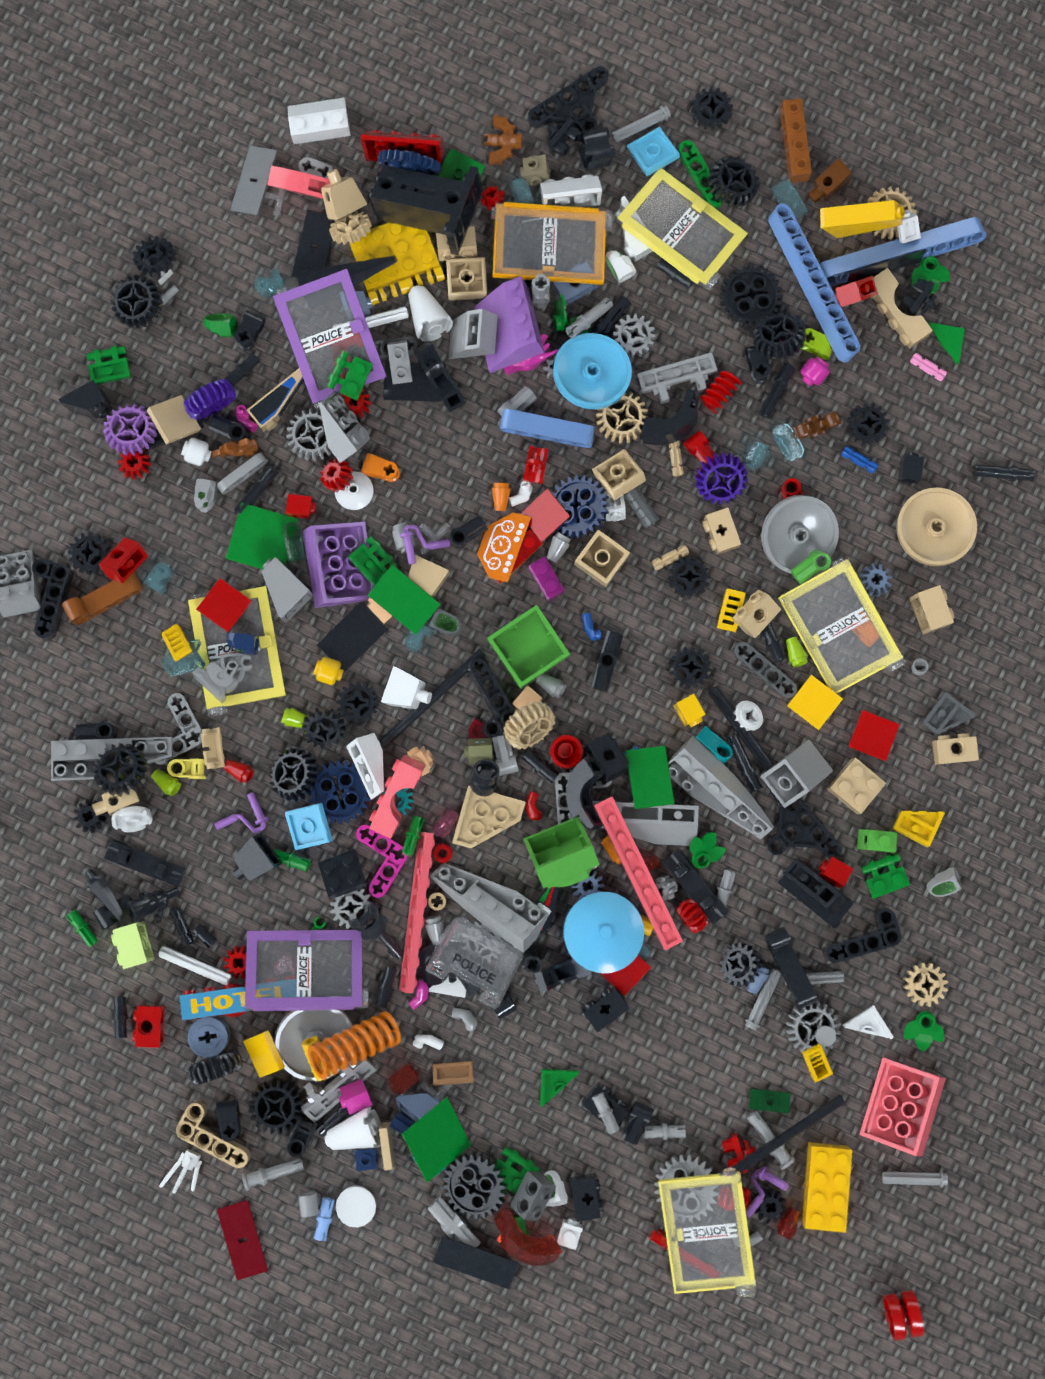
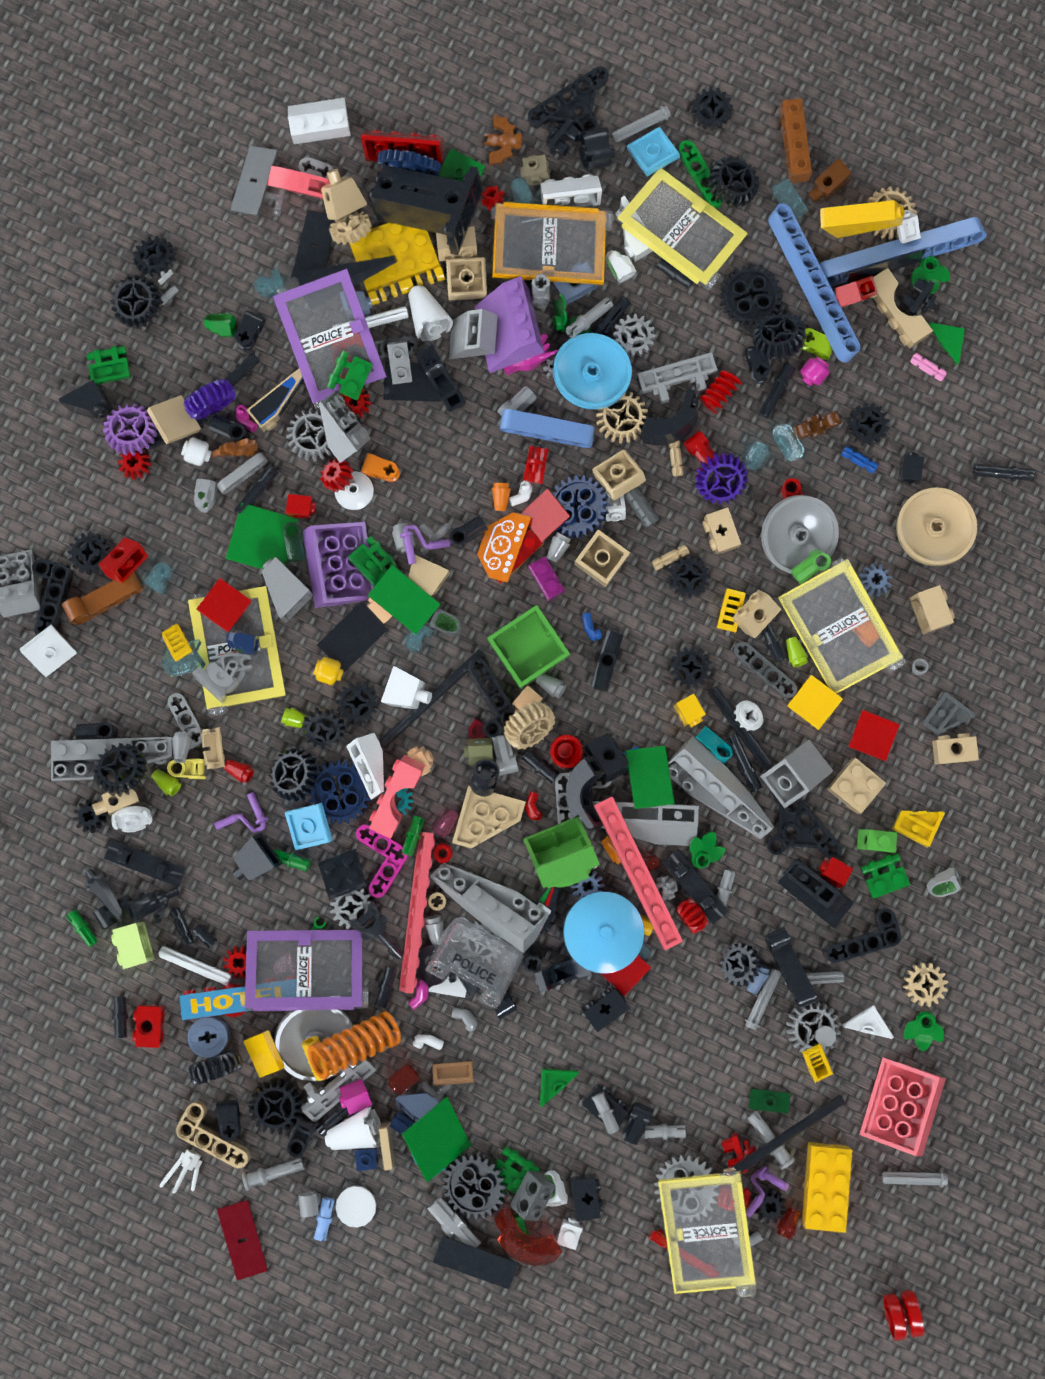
none -> white plate [20,625,77,677]
none -> light grey cone [172,732,192,763]

